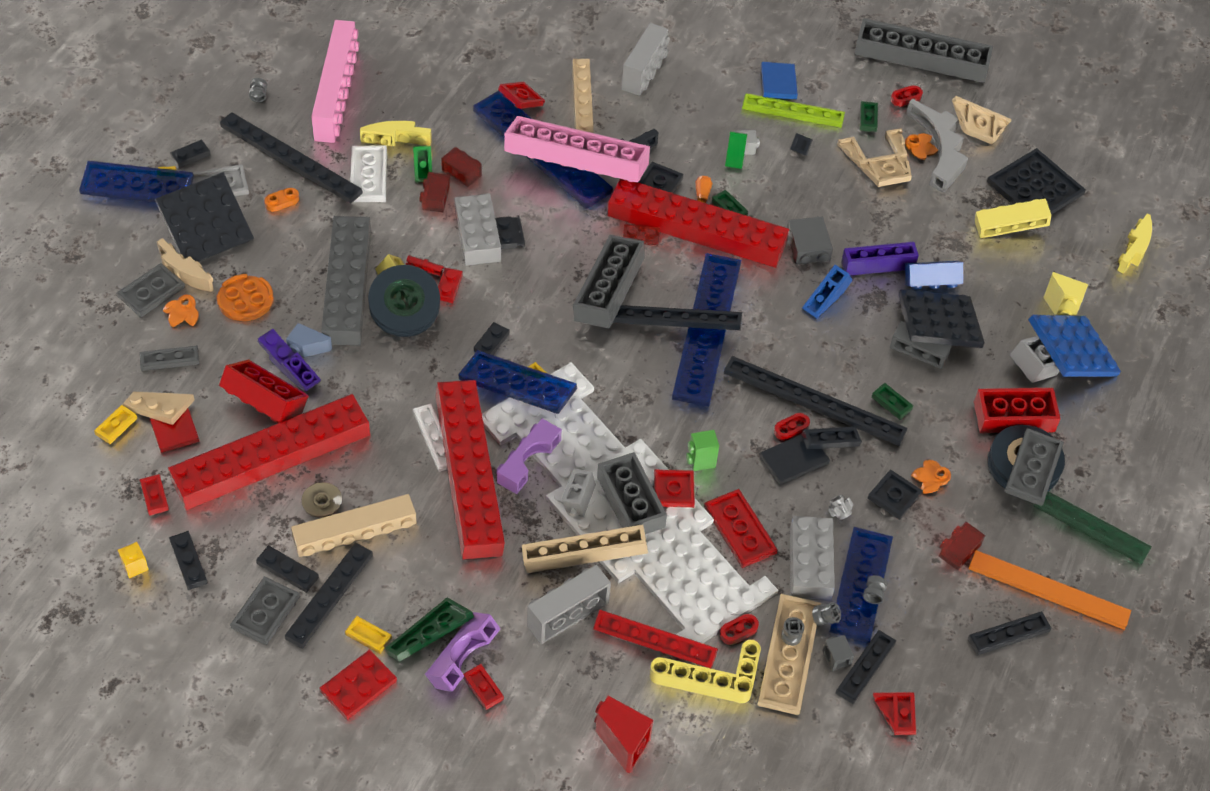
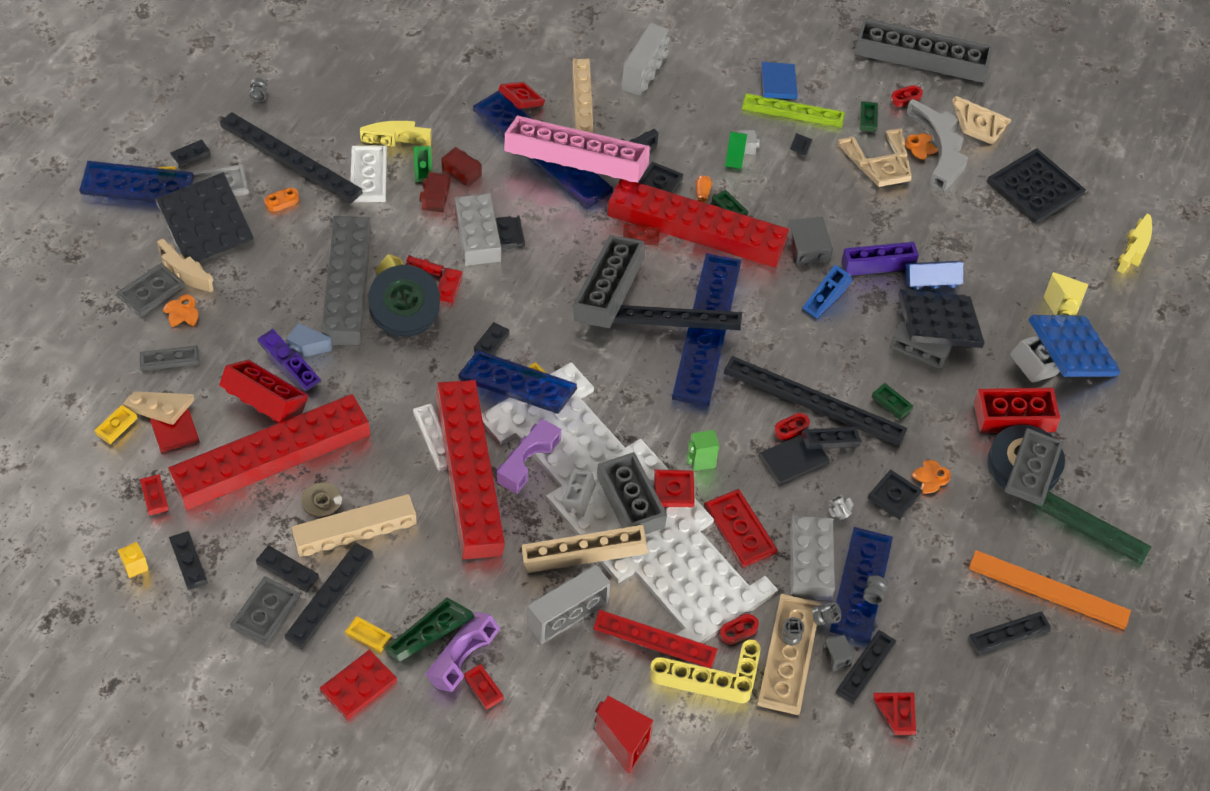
orange tile [217,274,274,321] -> none
bright pink brick [312,20,359,143] -> none
clear red brick [939,522,986,571] -> none
light yellow brick [975,198,1051,239] -> none

